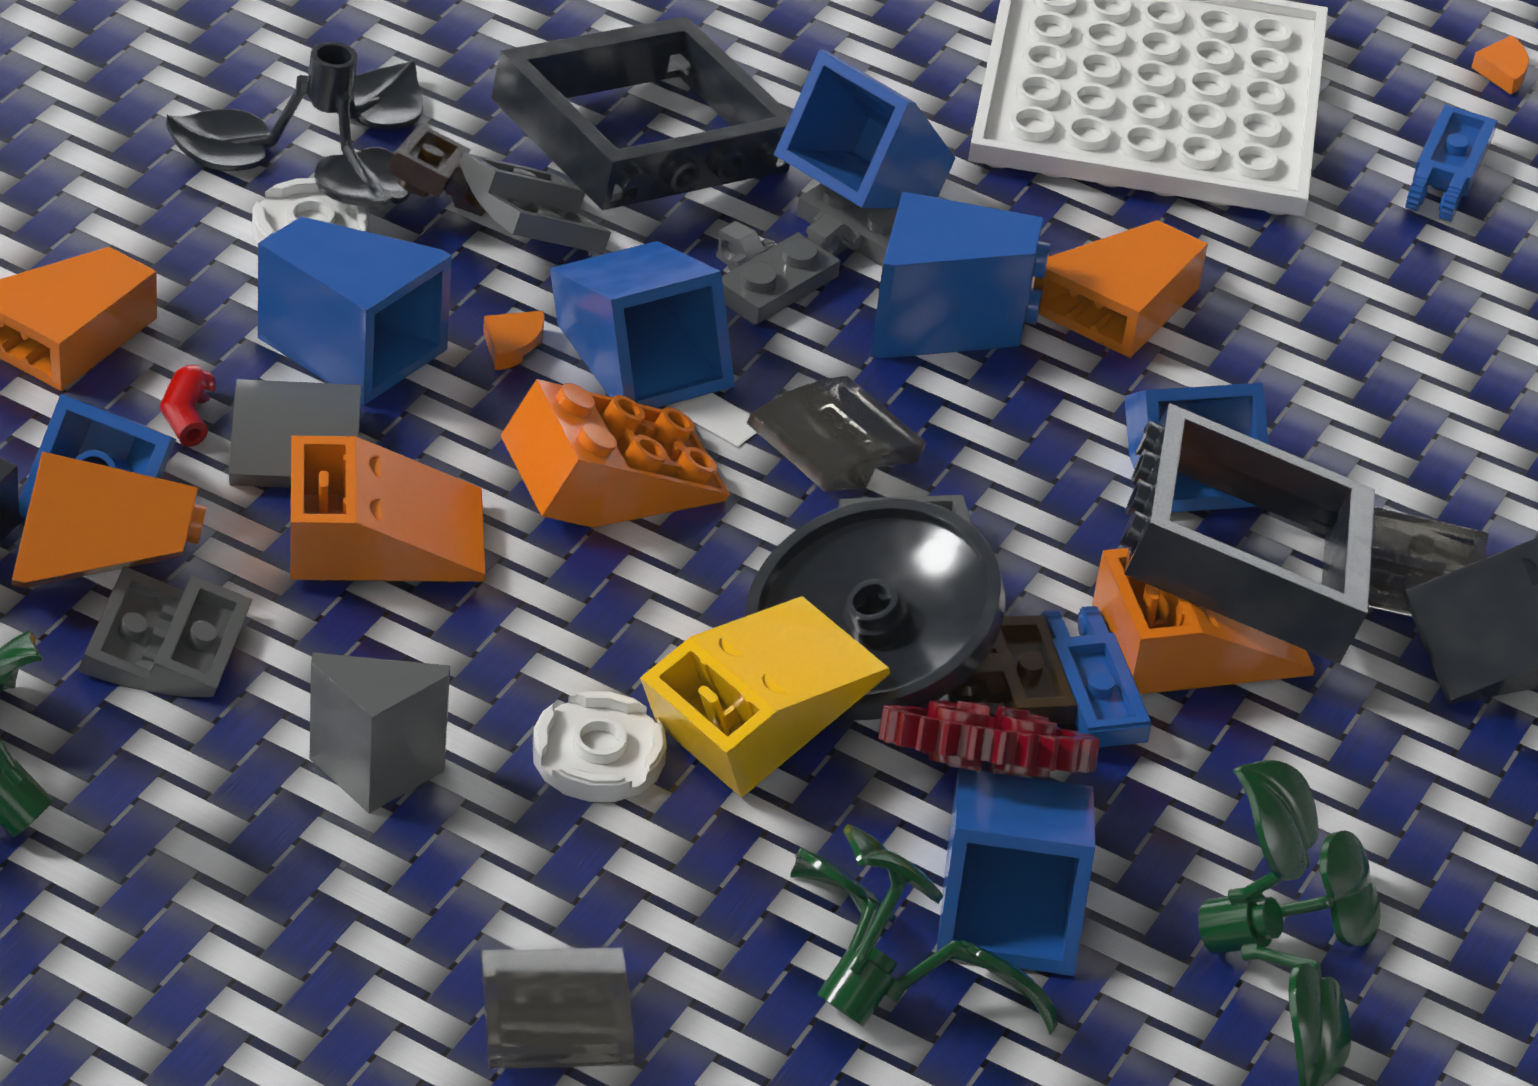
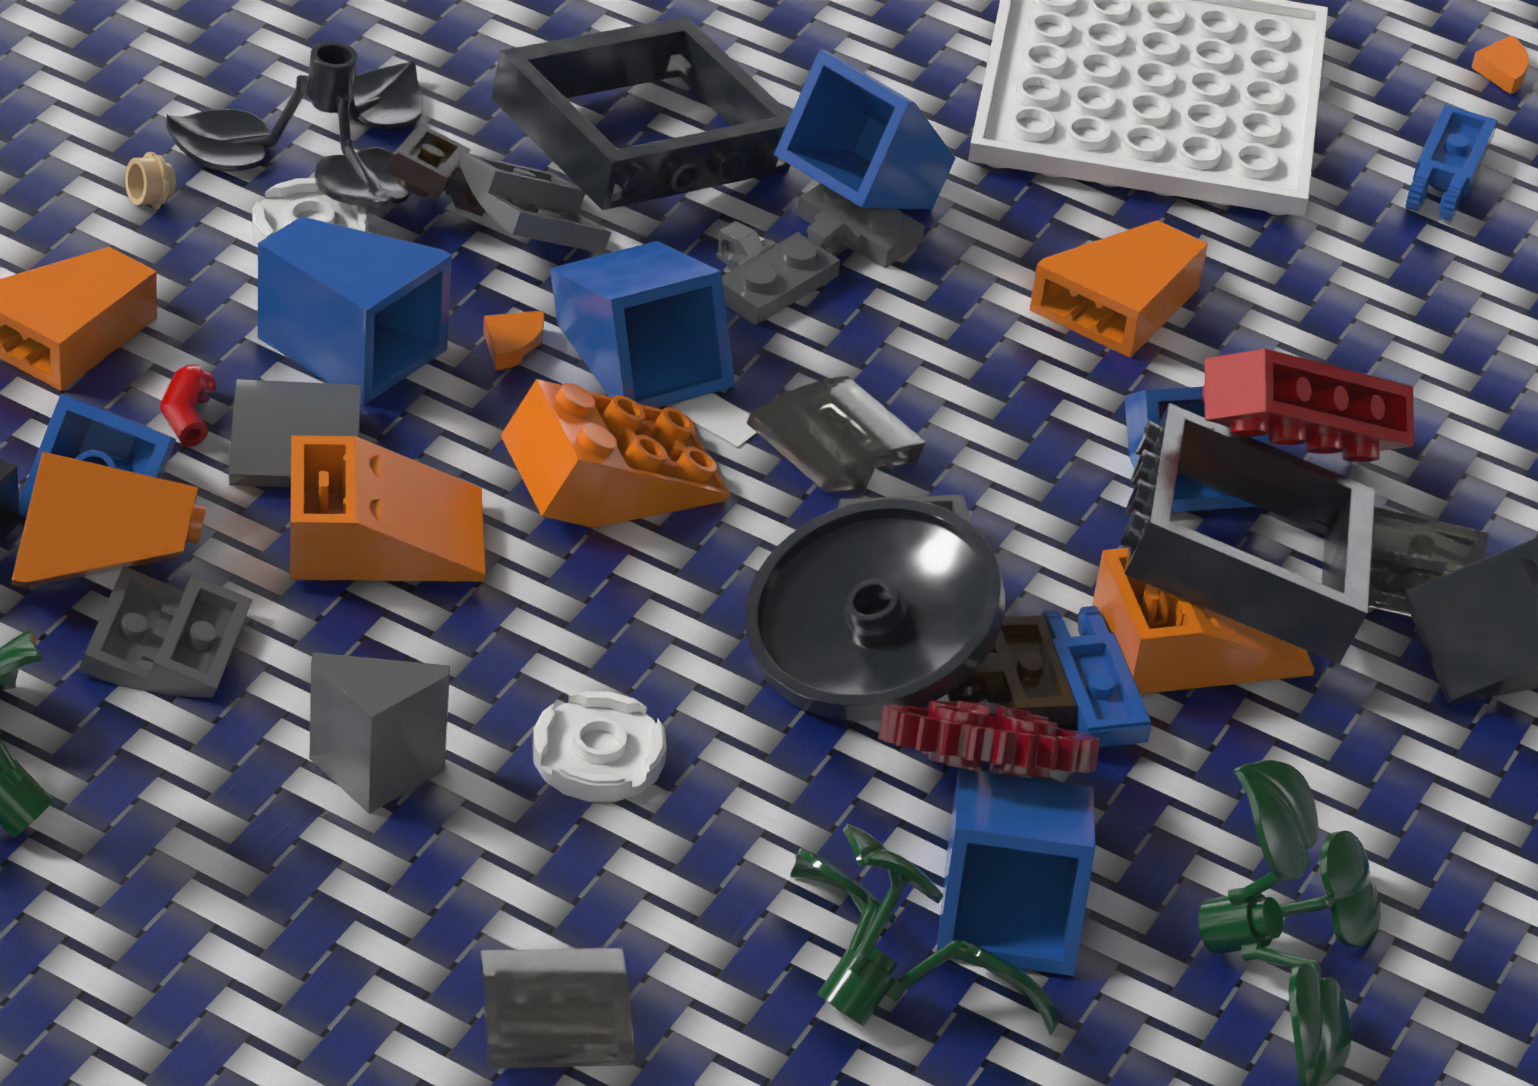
yellow slope [640,596,890,798] -> none
blue slope [870,192,1051,359] -> none
none -> tan plate [125,152,176,210]
none -> red brick [1202,348,1414,462]

